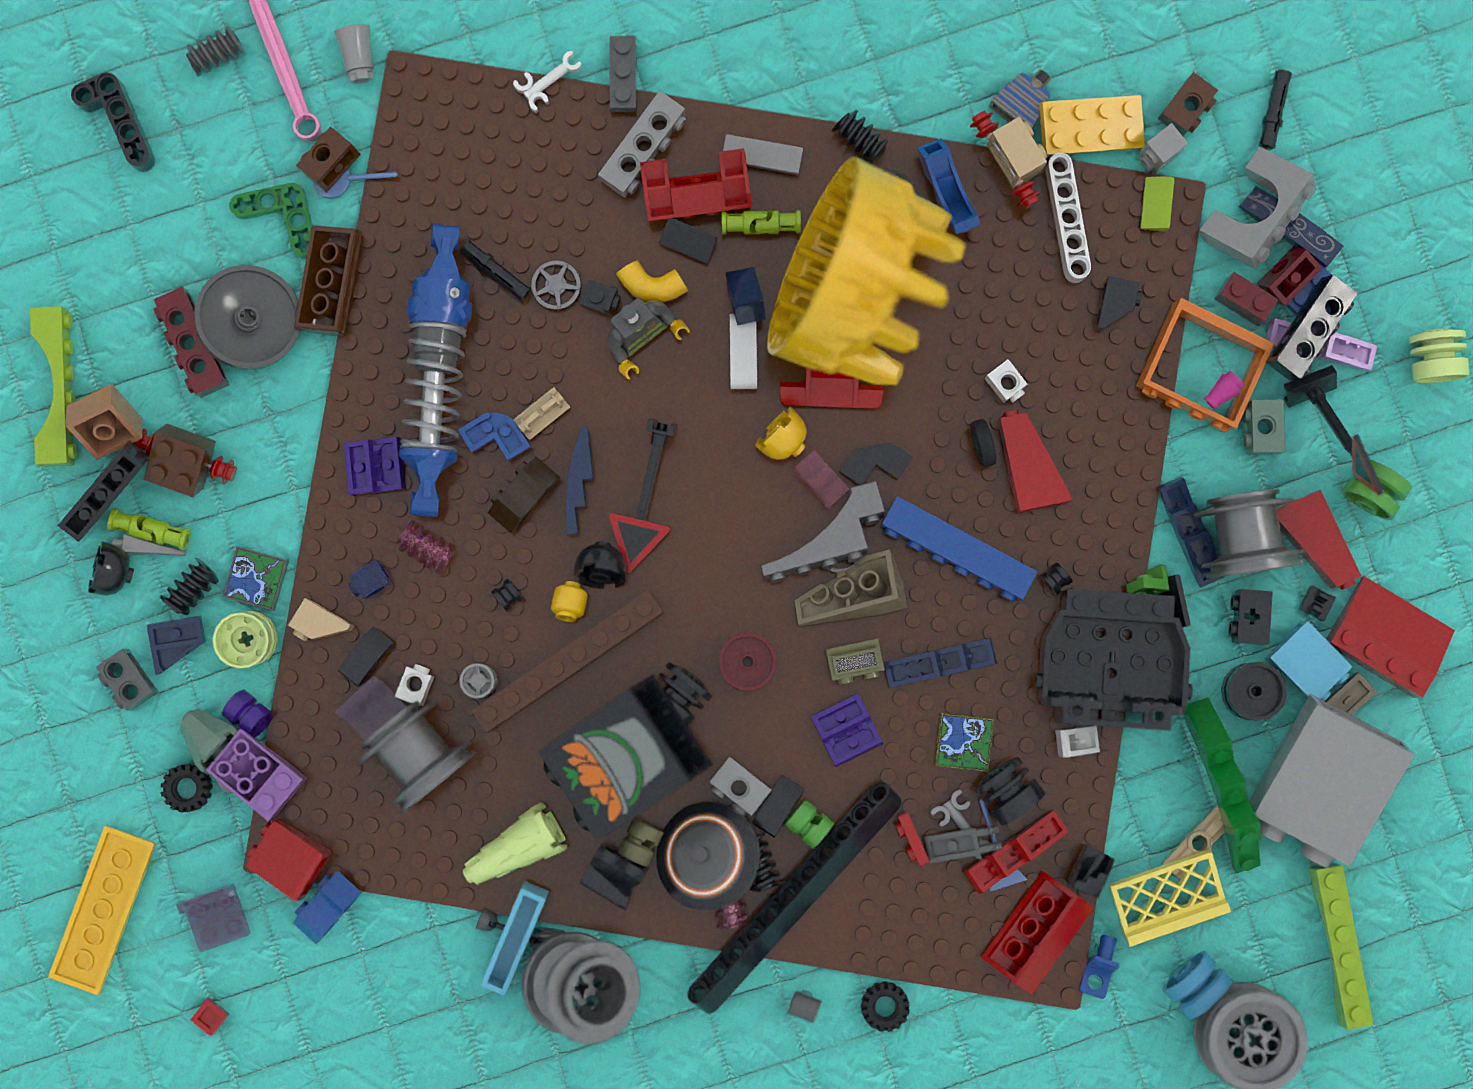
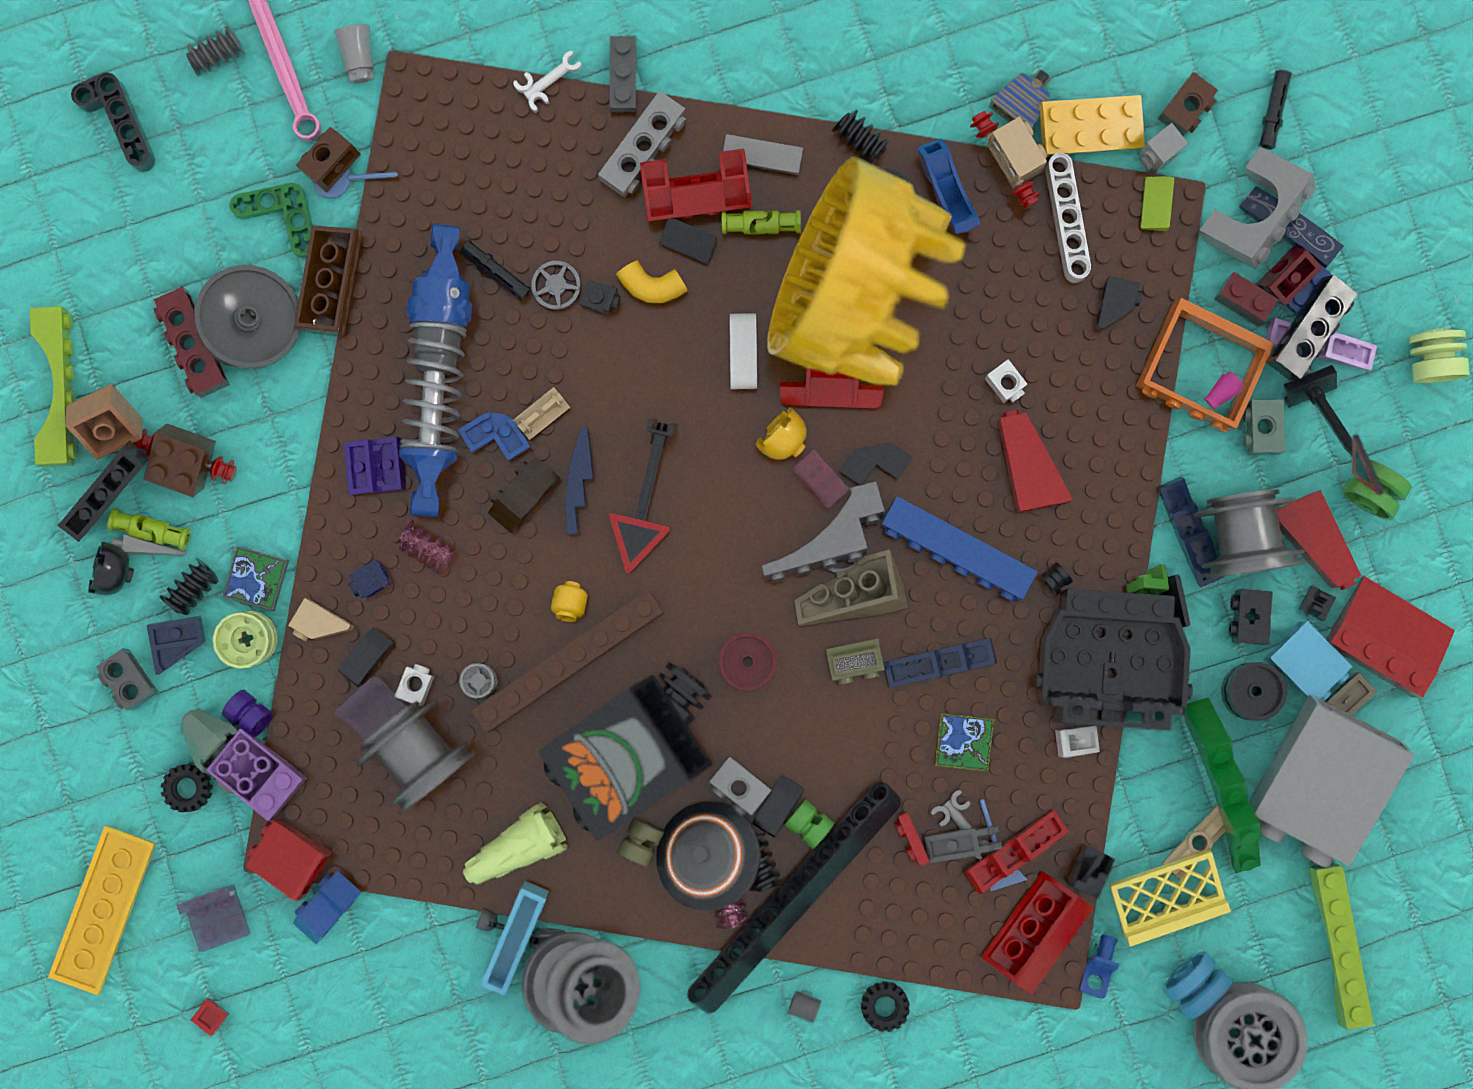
black wheel [491,578,524,612] -> none
black cylinder [573,541,627,589] -> none
black piece [580,844,648,911] -> none
dark grey torso [607,298,690,380] -> none
dark blue piece [725,267,766,325] -> none
dark purple slope [811,693,883,767] -> none
black tyre [970,419,997,467] -> none
black wheel [974,756,1046,826] -> none

